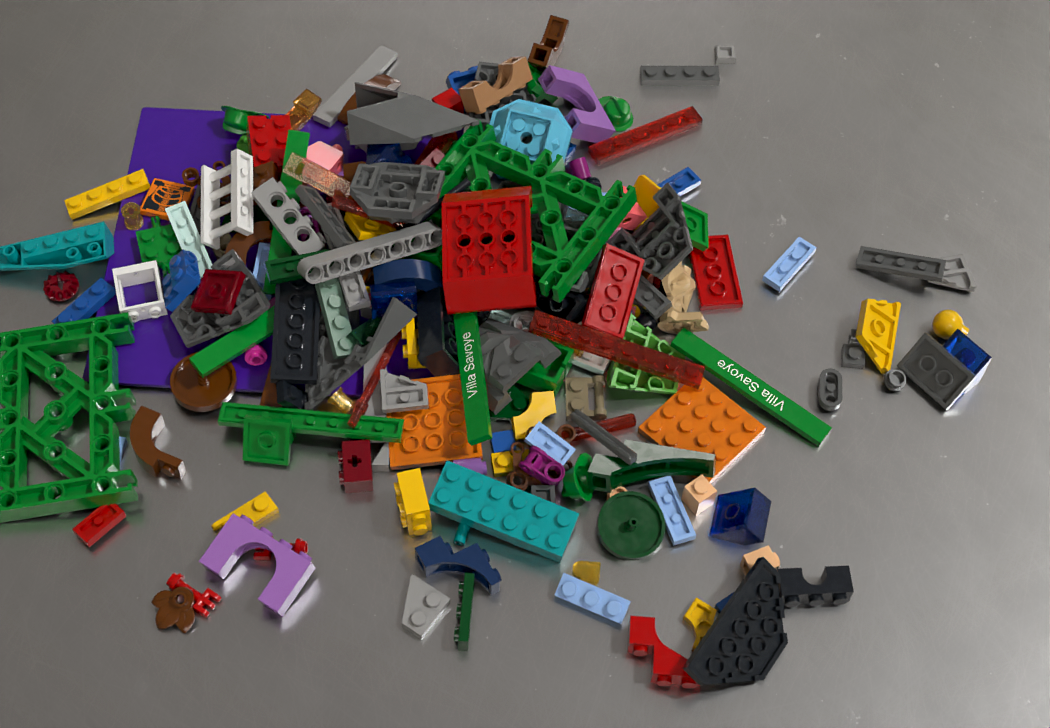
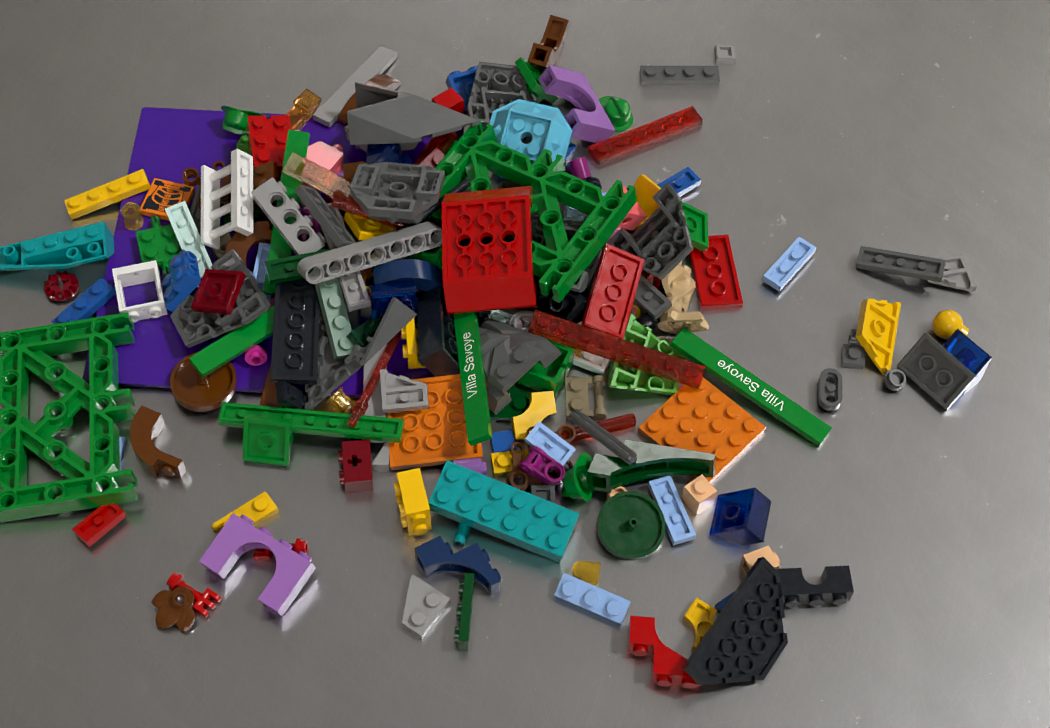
medium nougat arch [458,56,533,114] -> none

